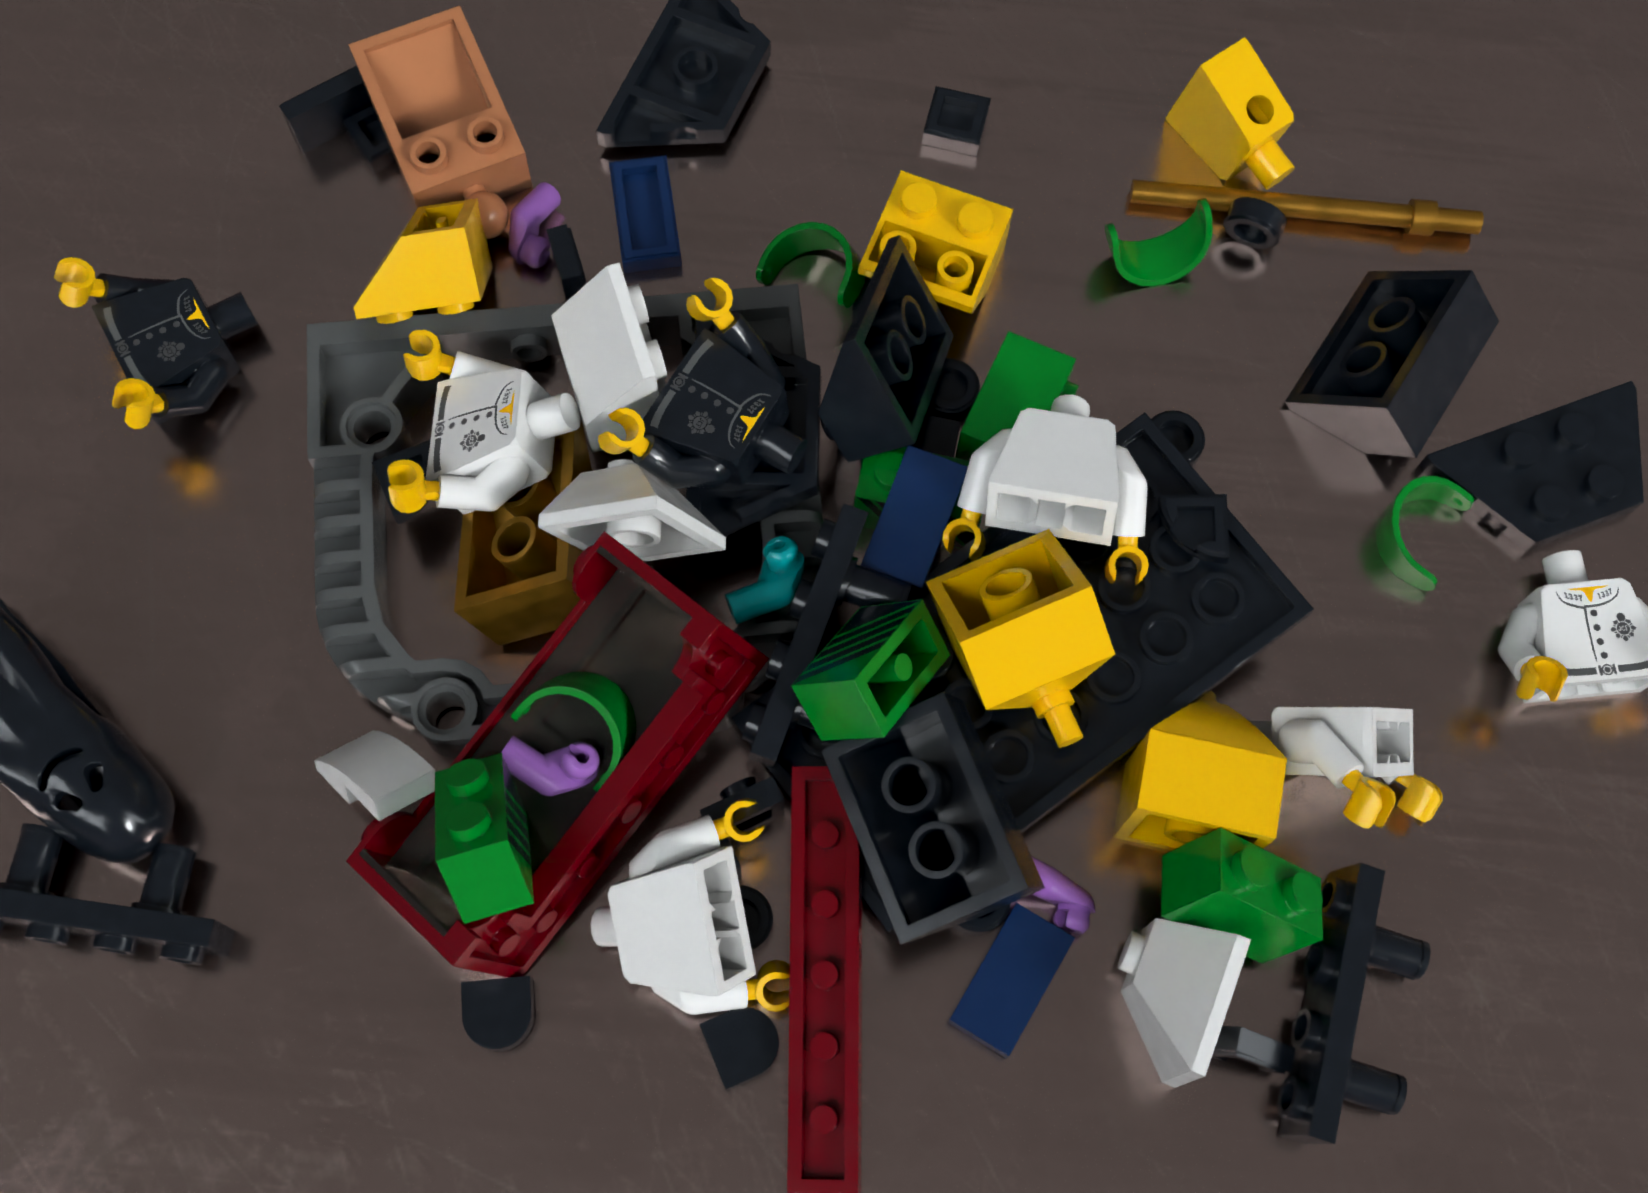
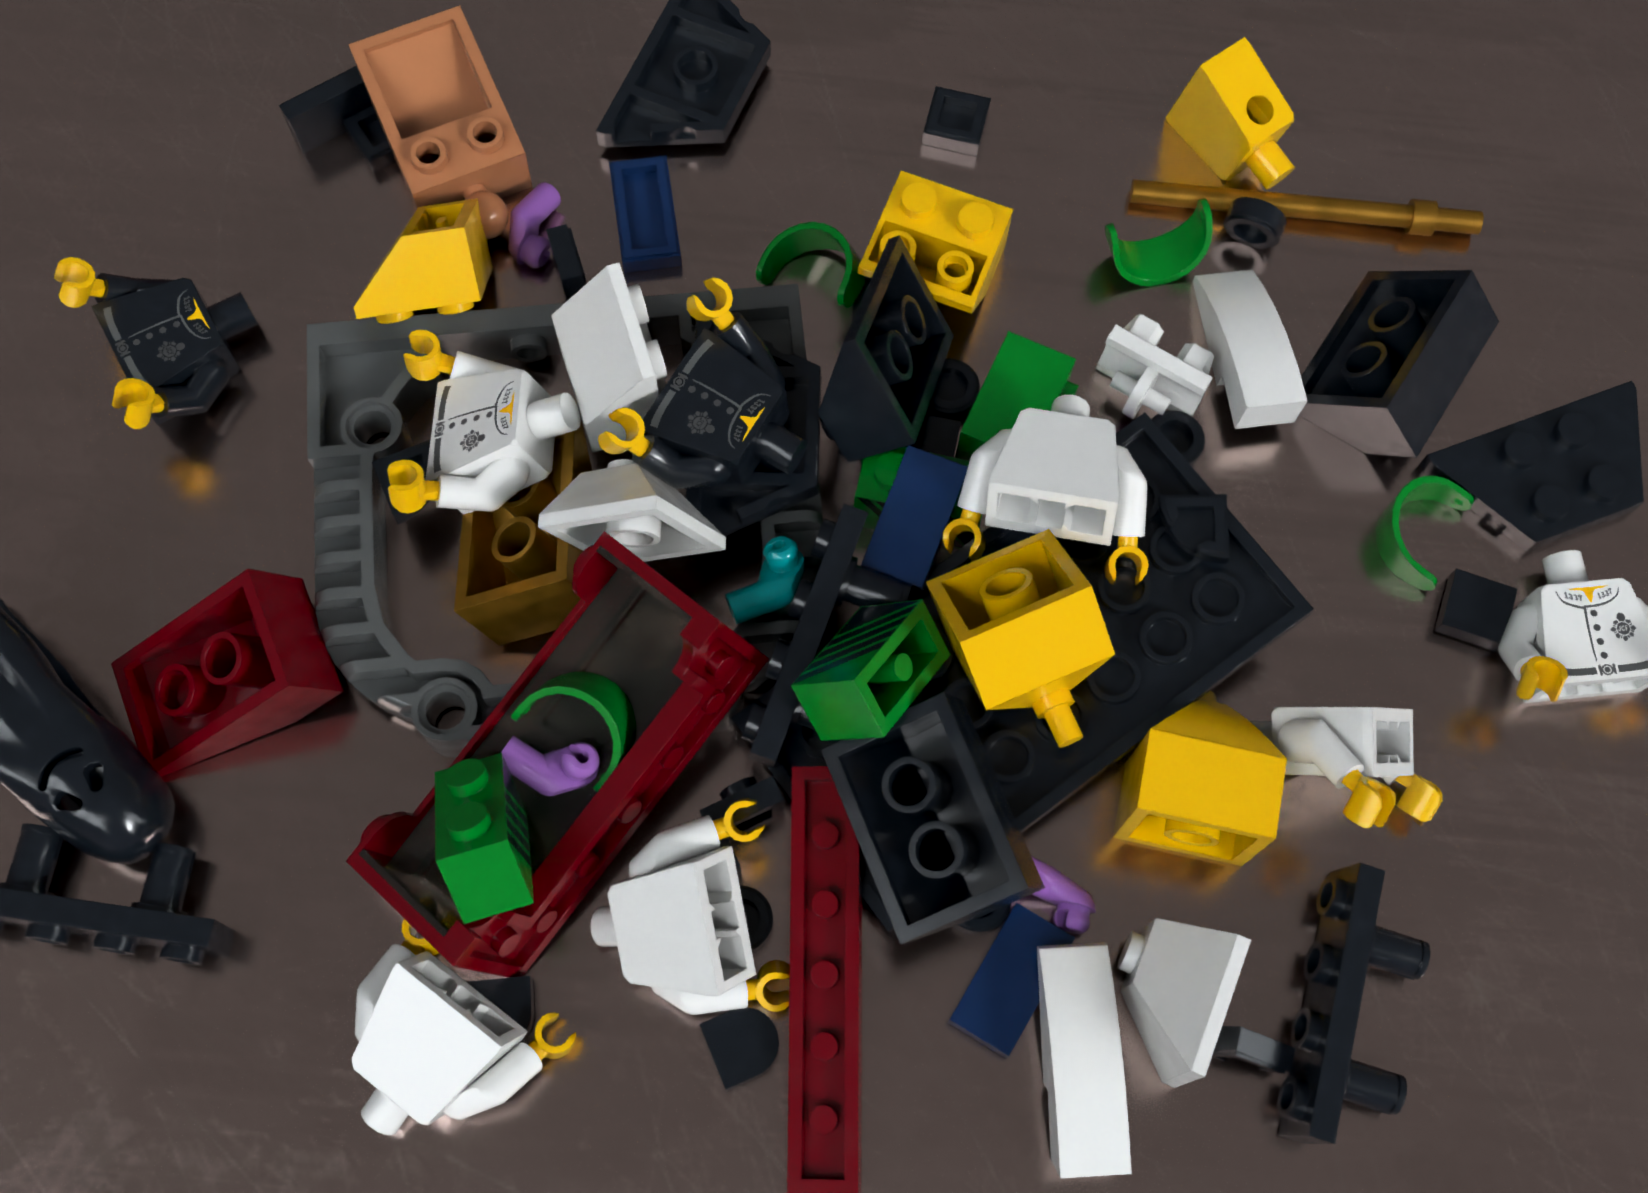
white slope [314,730,436,821] -> none
green brick [1161,827,1323,964] -> none
none -> dark red slope [111,568,343,777]
none -> white torso [351,910,576,1135]
none -> white slope [1037,942,1132,1178]
none -> white hips [1095,314,1214,419]
none -> white slope [1193,269,1308,429]
none -> black tile [1435,568,1518,652]

